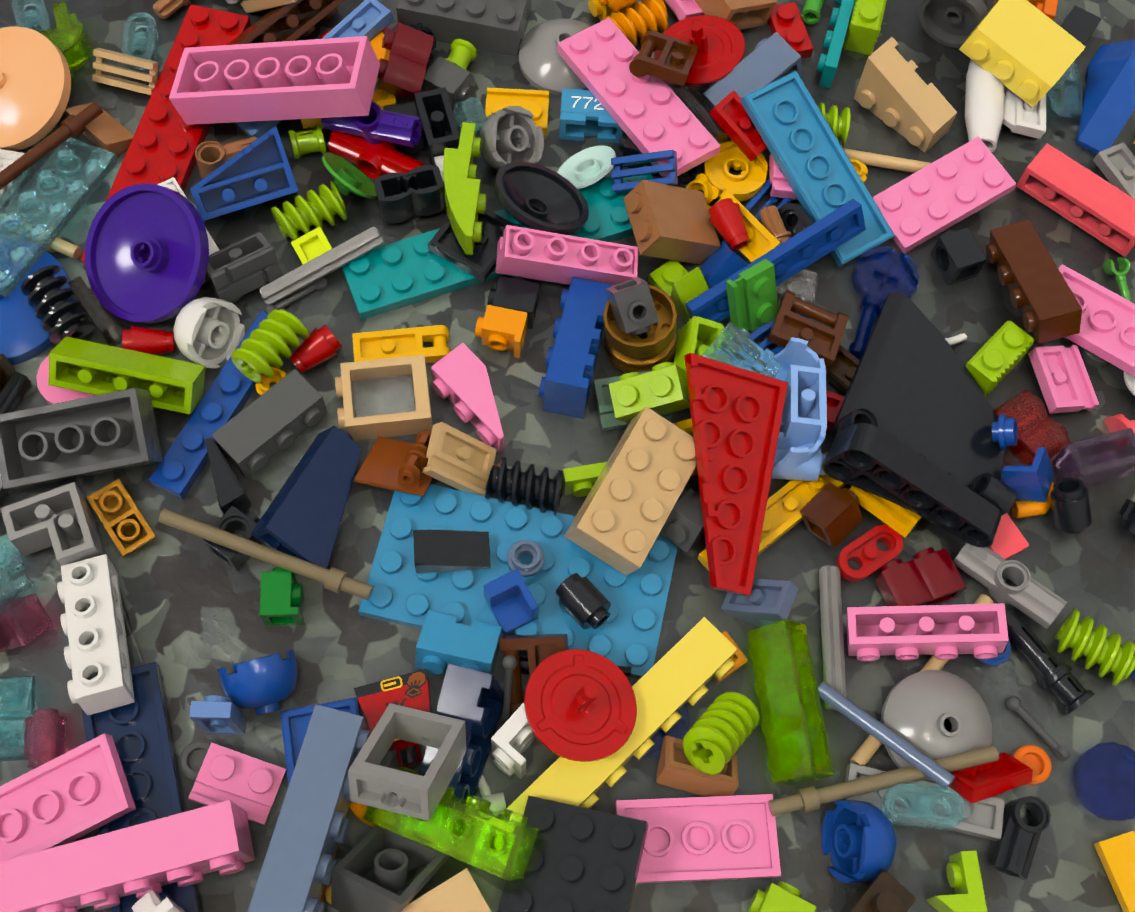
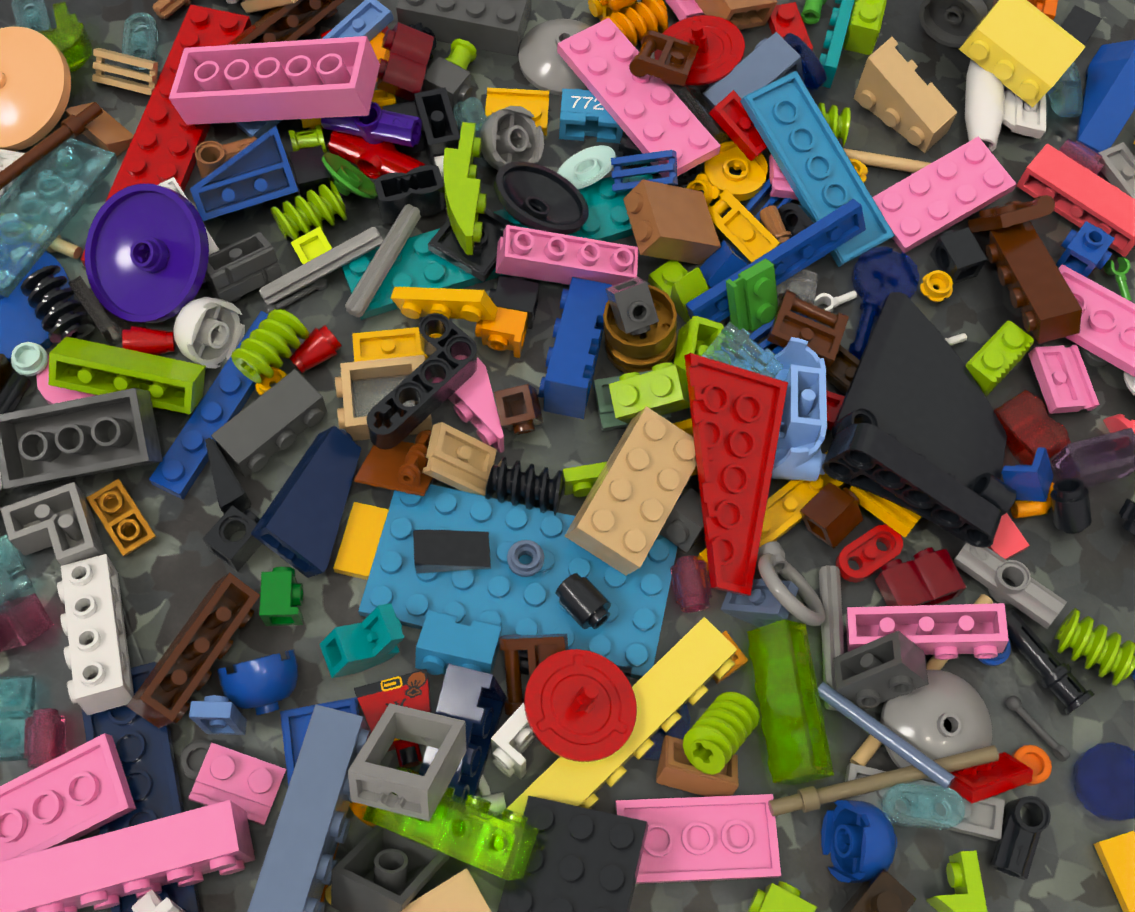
dark tan bar [158,508,374,600] -> none
blue panel [483,569,539,634] -> none
dark grey hinge [497,655,517,730] -> none
red cone [708,198,751,251] -> none
blue plate [992,414,1018,450] -> none
none -> light aqua plate [11,342,48,377]
none -> reddish brown brick [127,572,260,728]
none -> black brick [289,145,331,201]
none -> teal brick [319,603,405,678]
none -> yellow tile [333,502,389,580]
none -> light grey axle [345,204,421,318]
none -> black beam [366,313,477,450]
none -> yellow plate [391,287,498,322]
none -> reddish brown brick [494,384,544,435]
none -> clear pink brick [670,555,712,613]
none -> light grey piece [757,541,826,627]
none -> clear blue tile [782,33,827,90]
none -> white hand [814,290,857,313]
none -> dark grey brick [834,631,929,710]
none -> yellow plate [920,270,953,302]
none -> reddish brown plate [968,195,1055,233]
none -> blue brick [1056,221,1115,277]
none -> clear pink brick [1059,138,1105,175]

